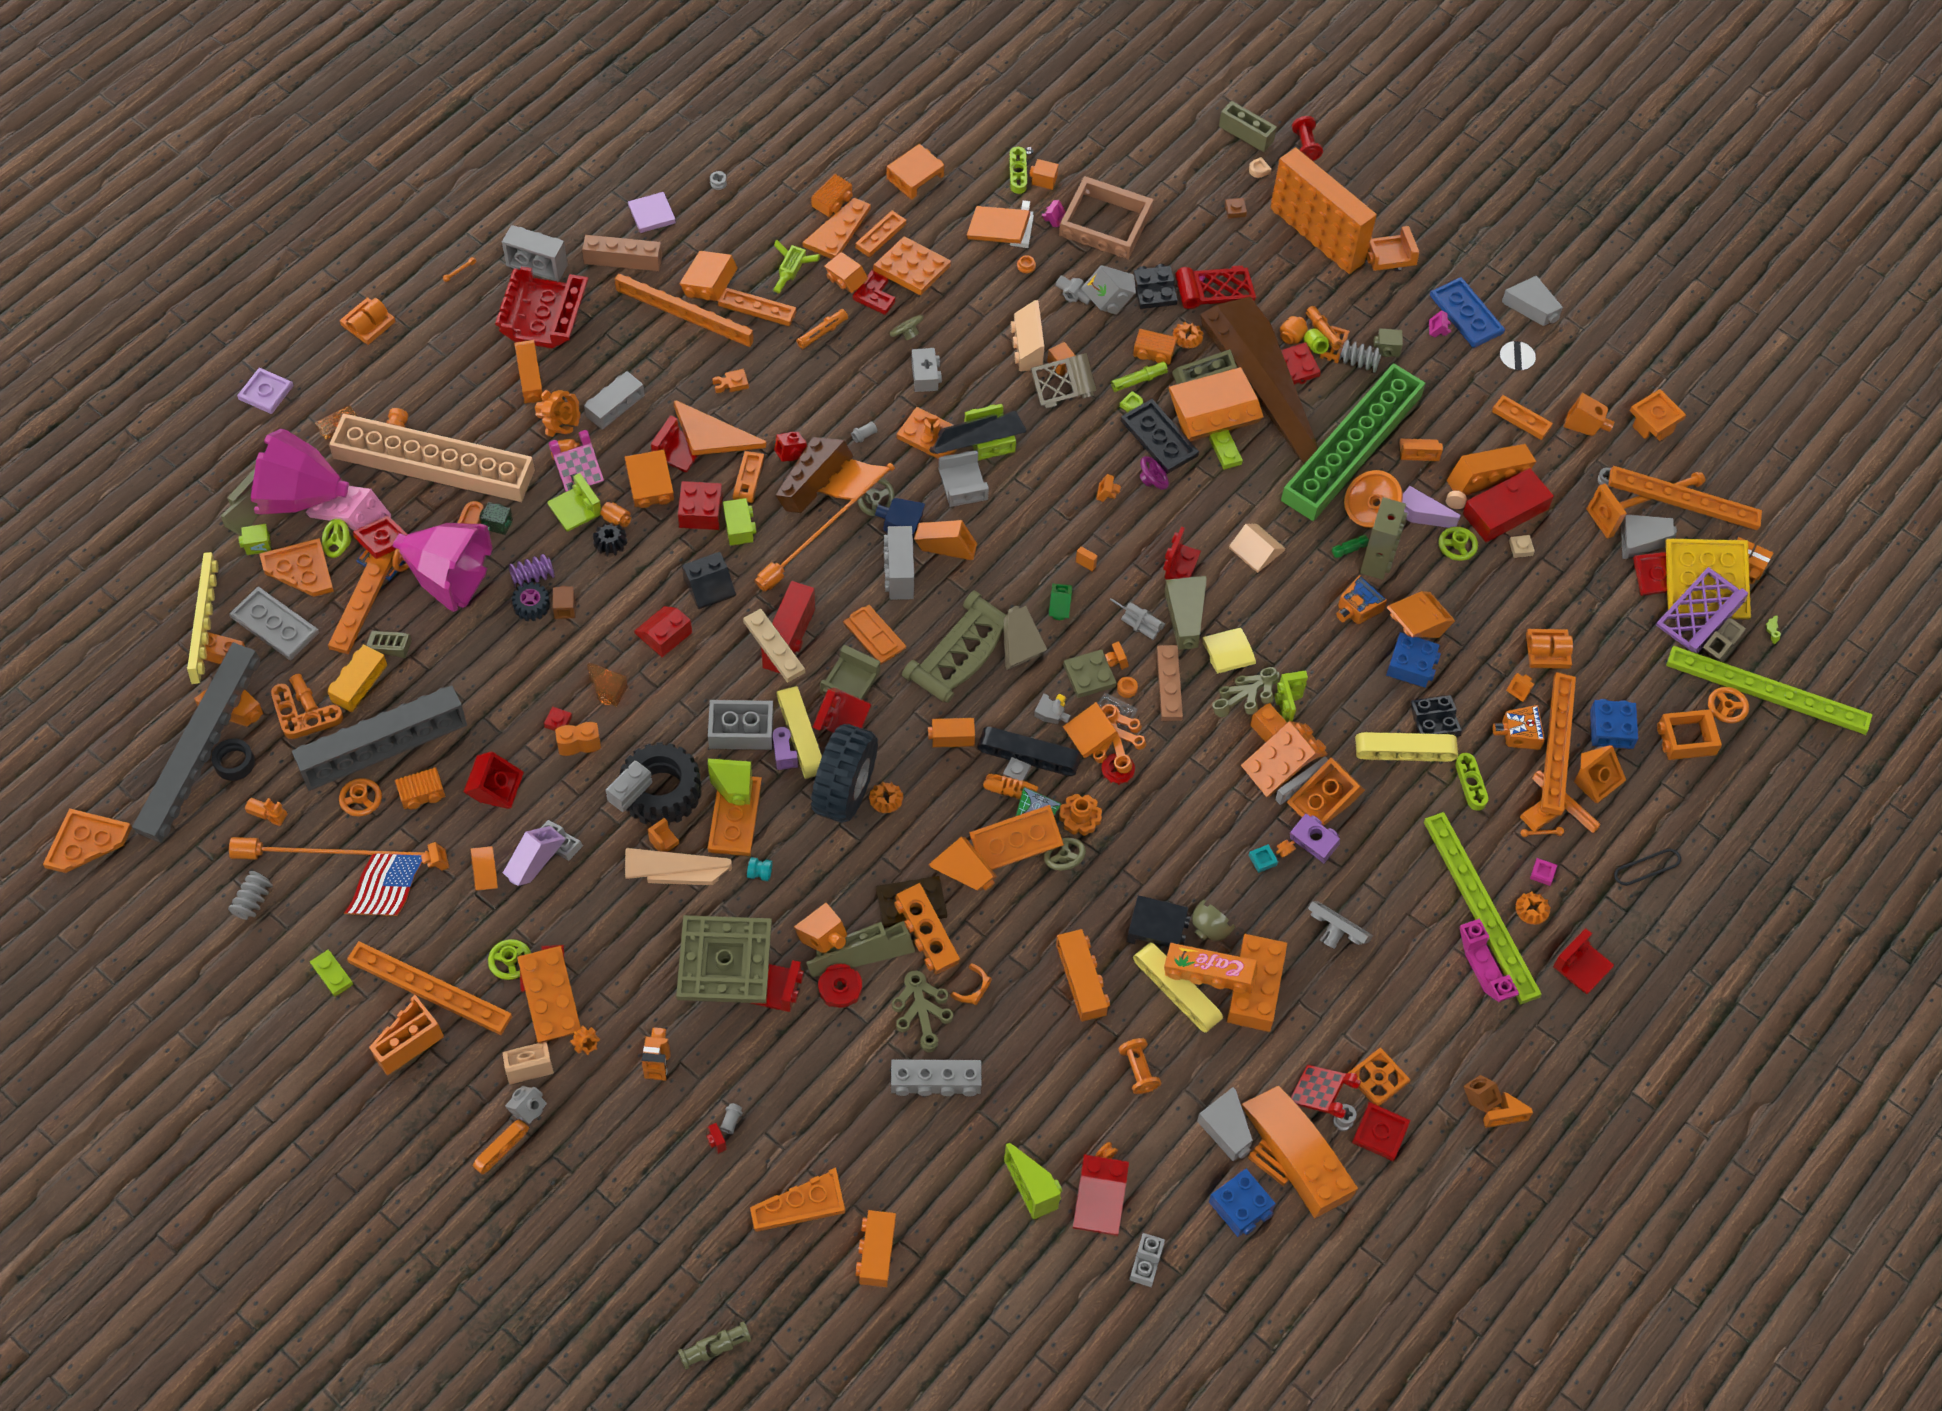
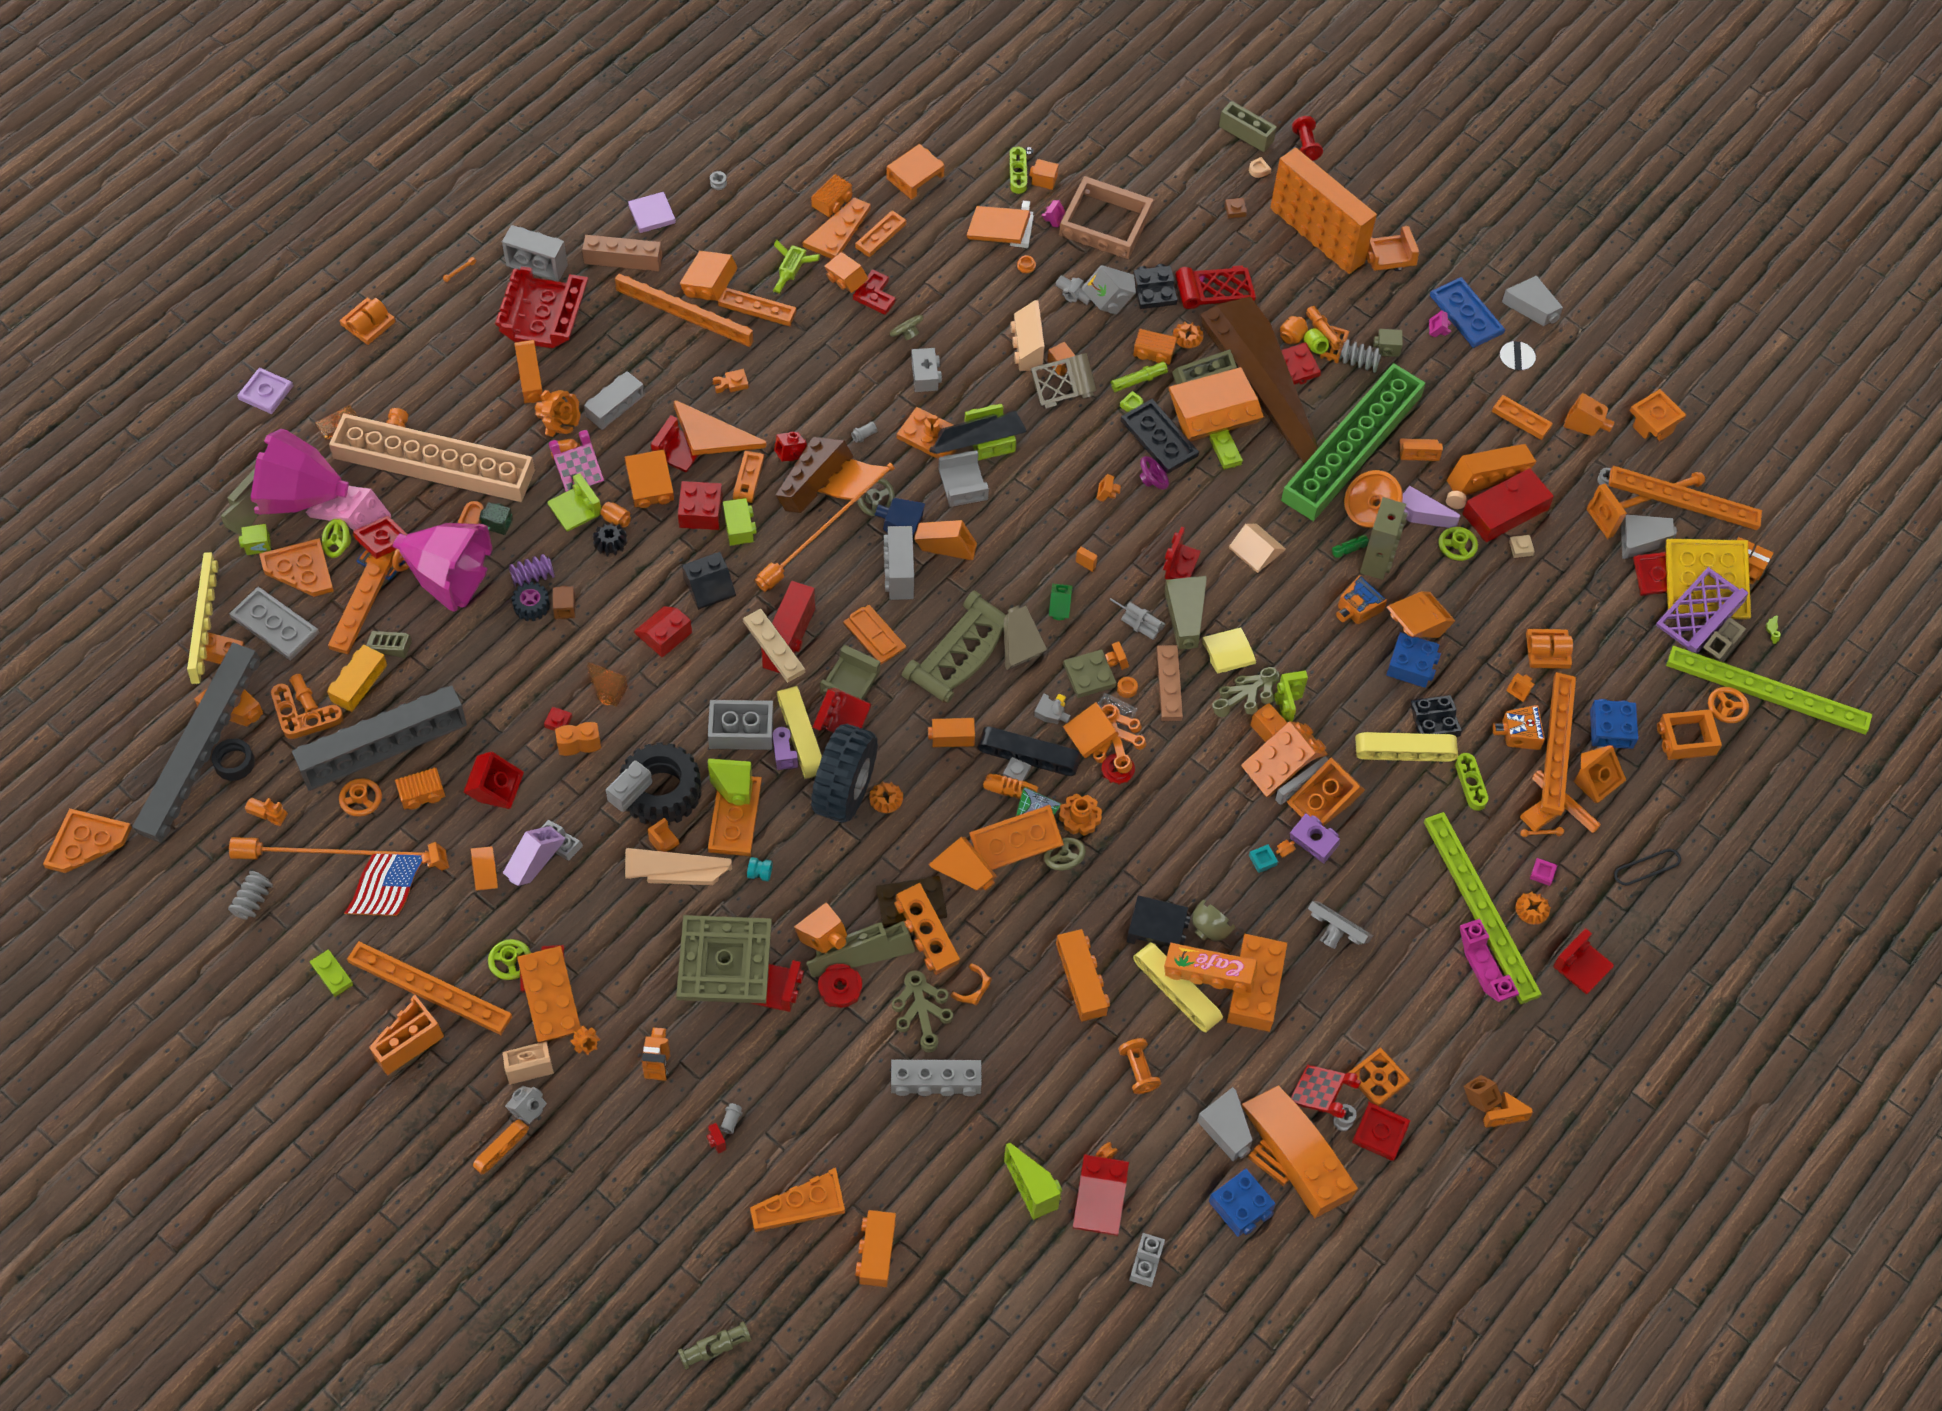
orange pin [796,309,848,350] -> none
orange plate [873,236,951,296] -> none

